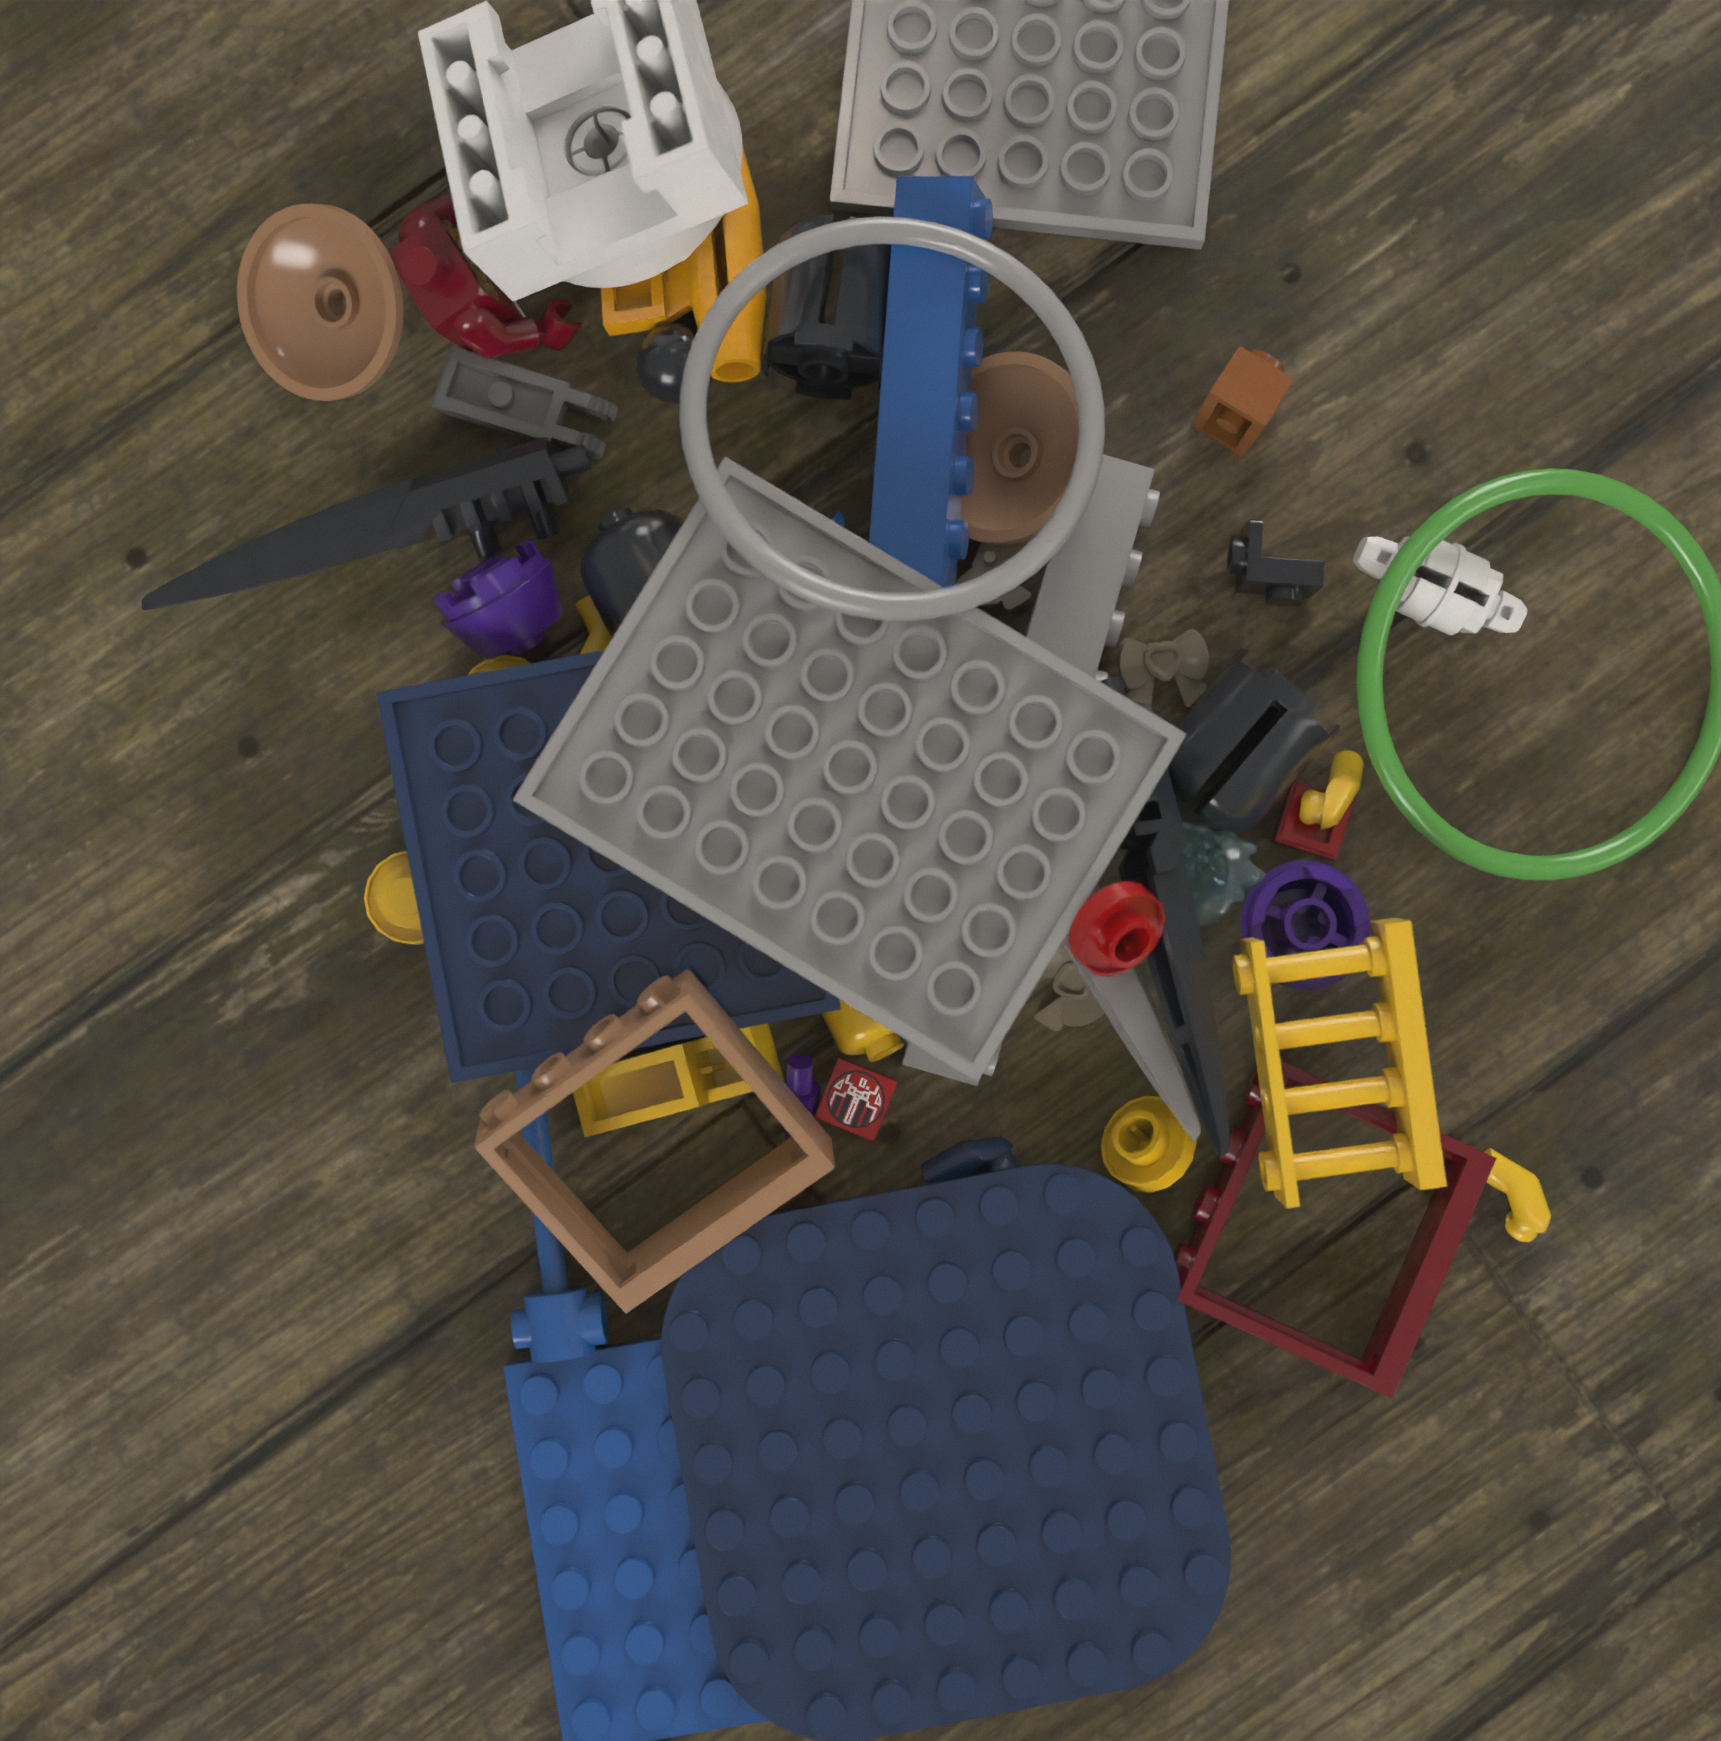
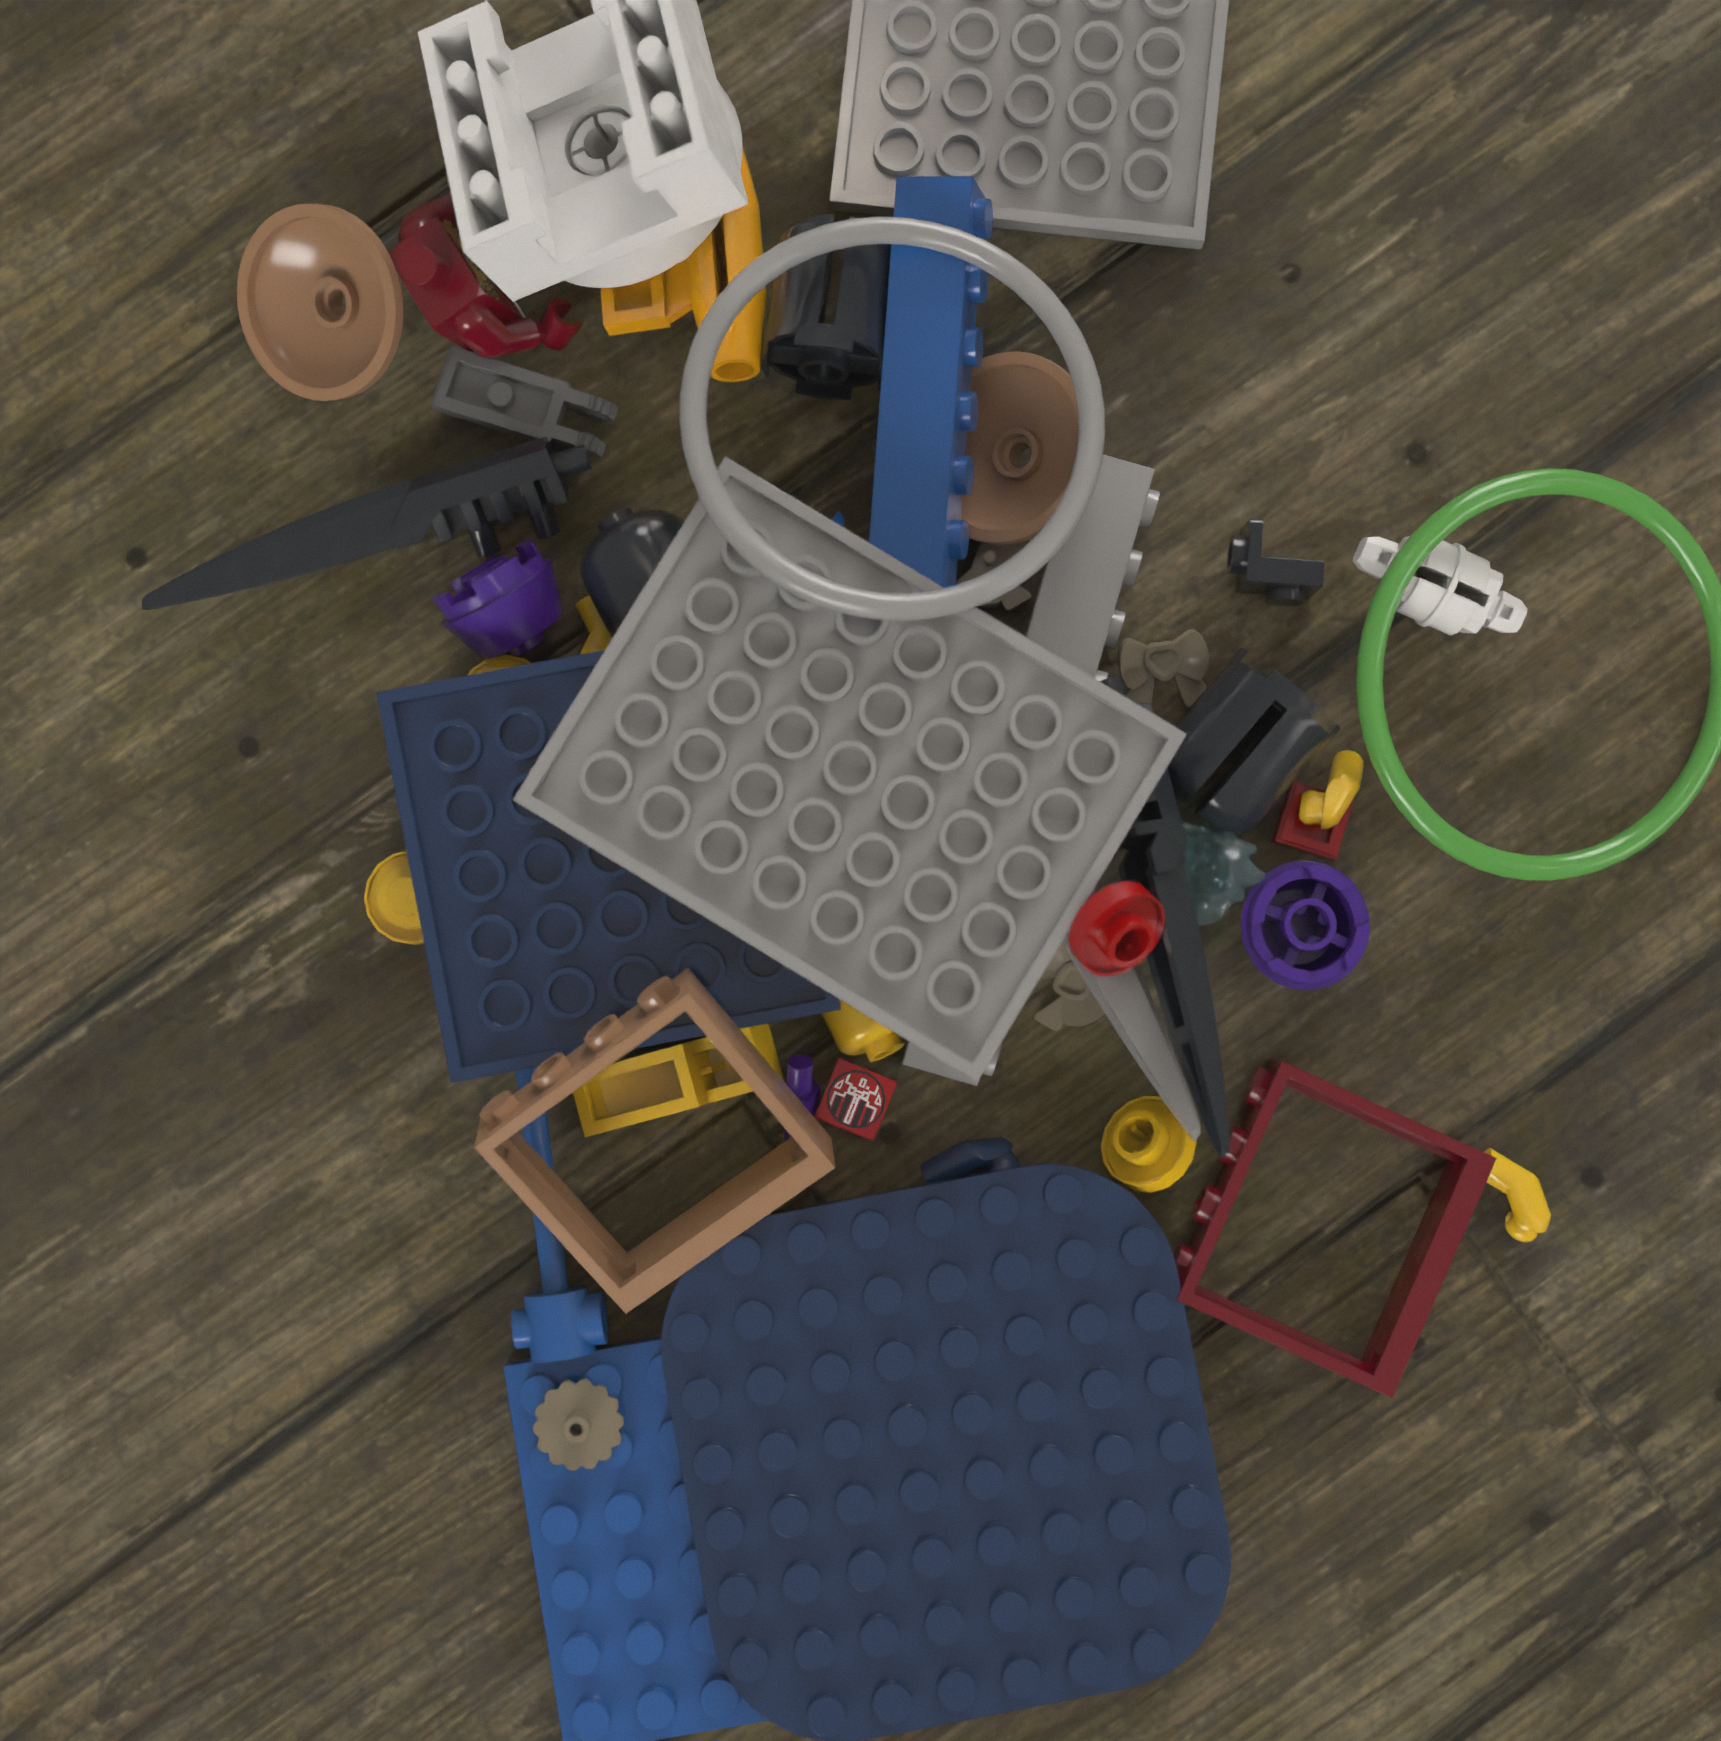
black piece [636,323,712,404] -> none
dark orange slope [1190,346,1294,459] -> none
yellow fence [1232,918,1447,1208] -> none
none -> dark tan piece [533,1378,624,1471]

